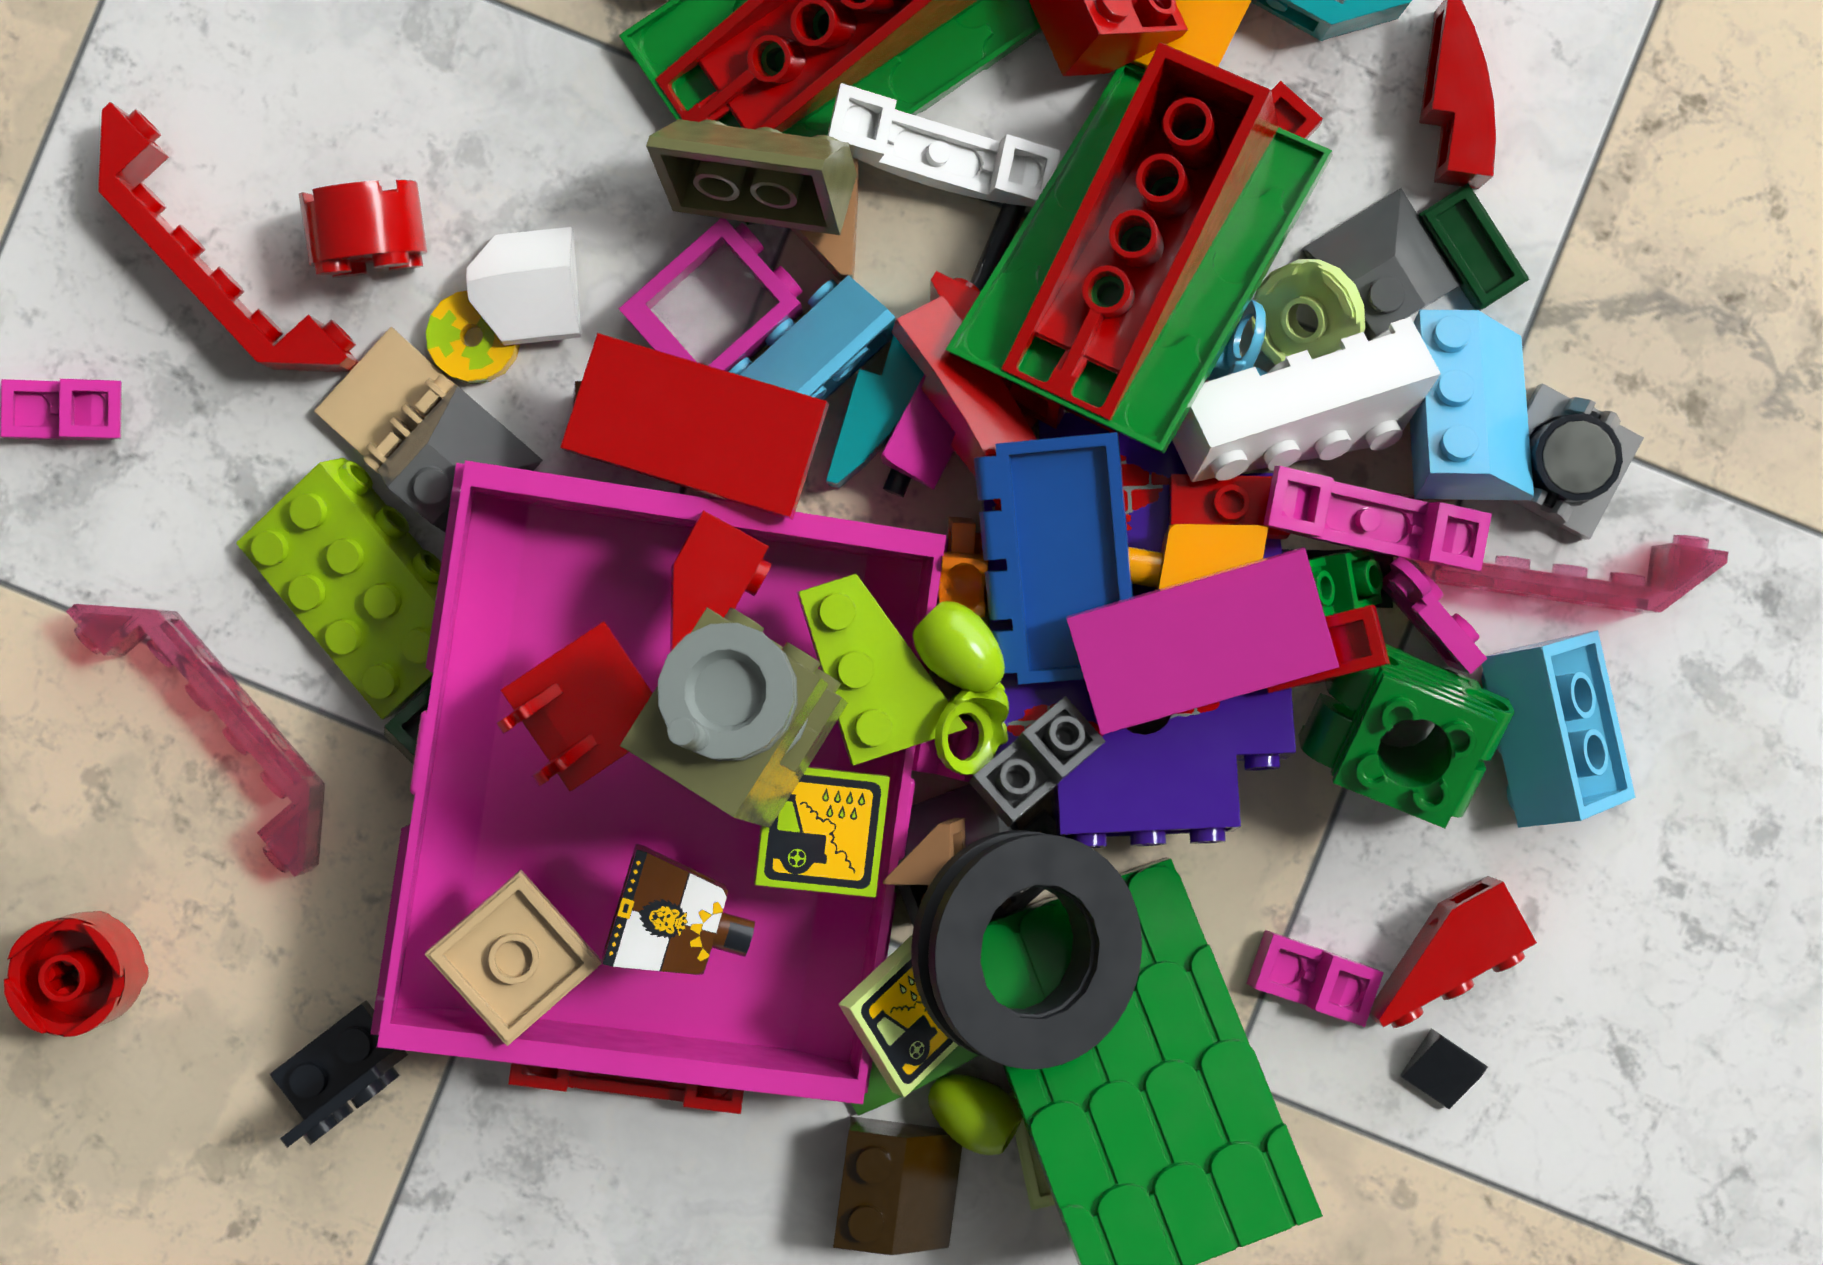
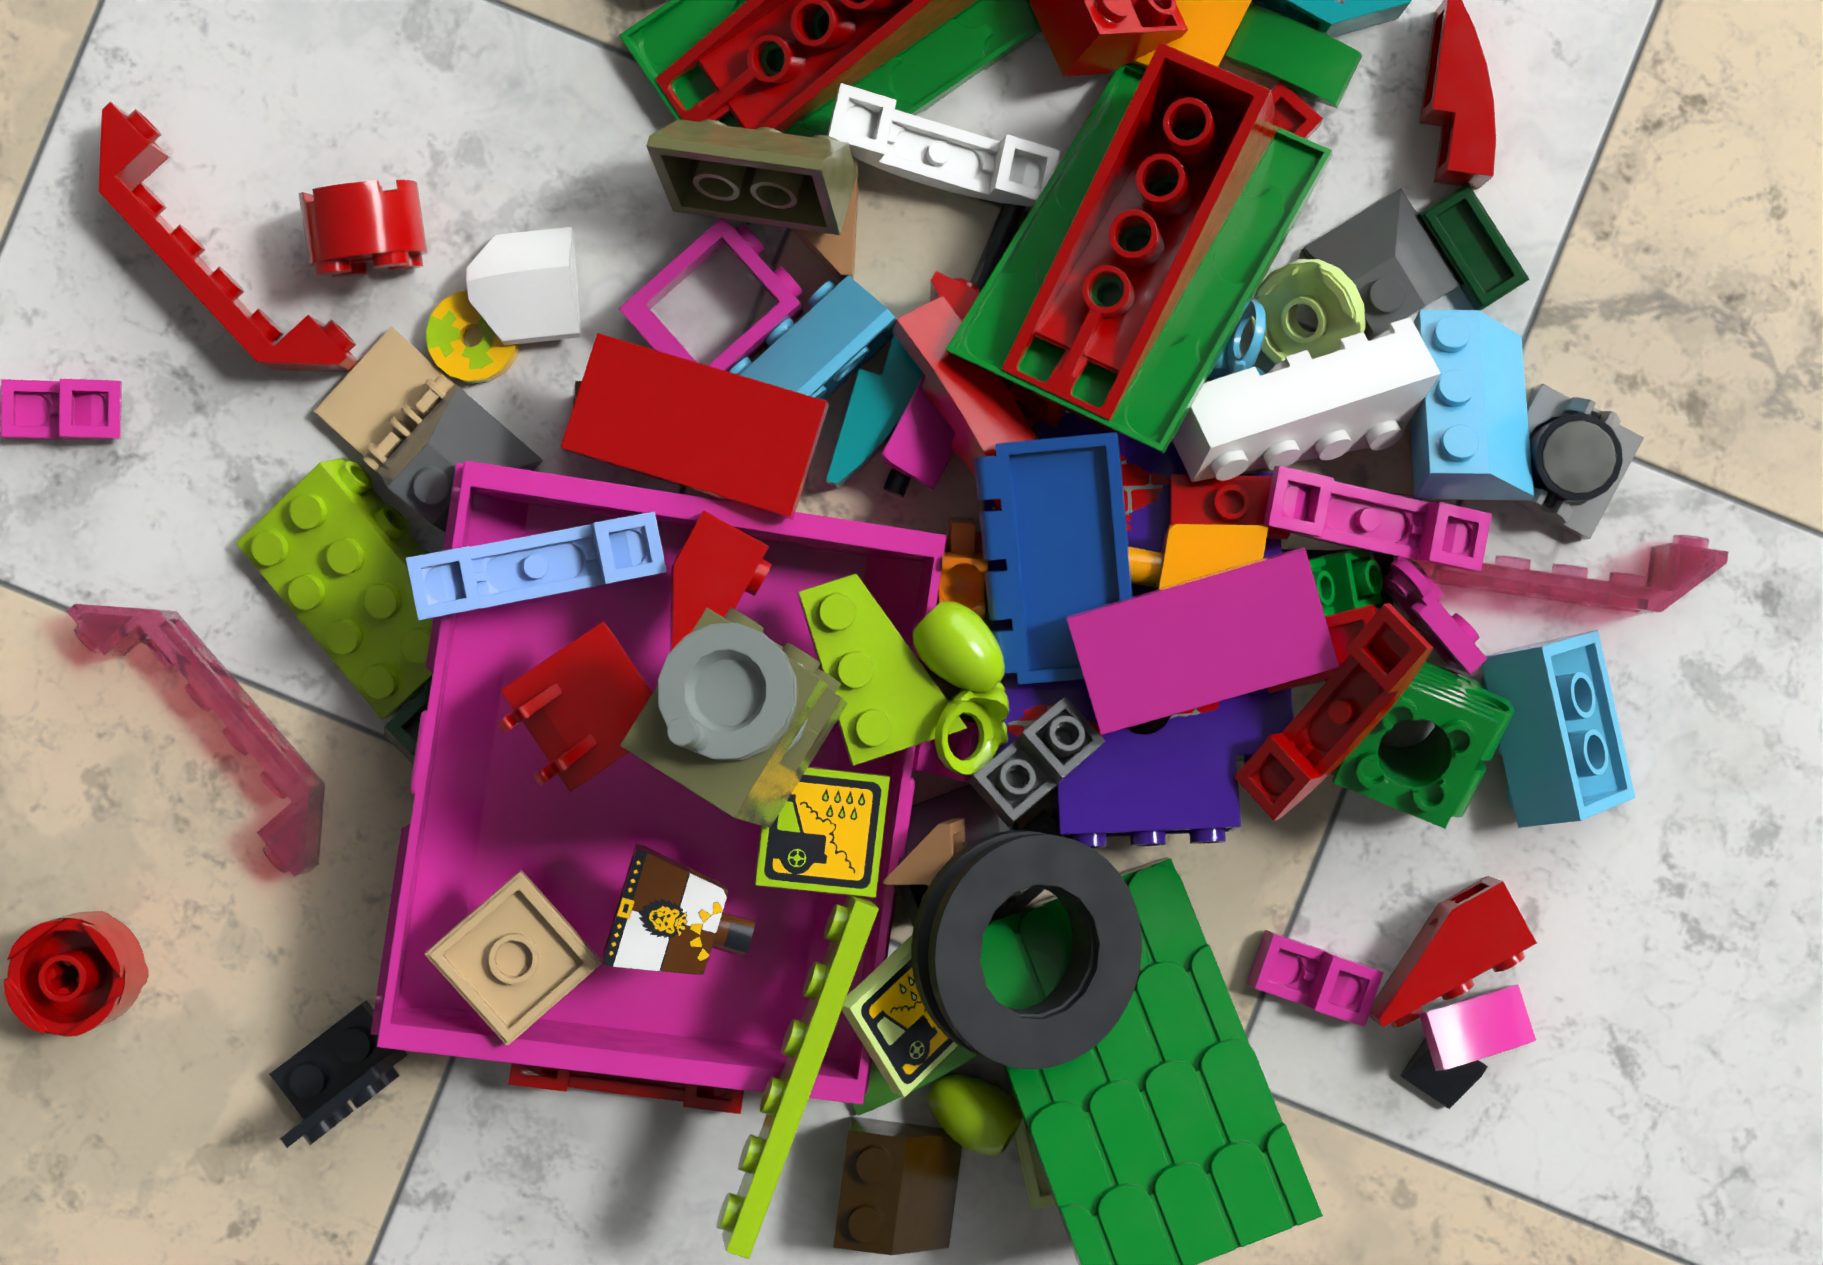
none -> light blue slope [406,511,667,620]
none -> lime plate [717,895,879,1259]
none -> green slope [1225,3,1362,109]
none -> red slope [1234,603,1433,821]
none -> slope [1418,985,1536,1071]

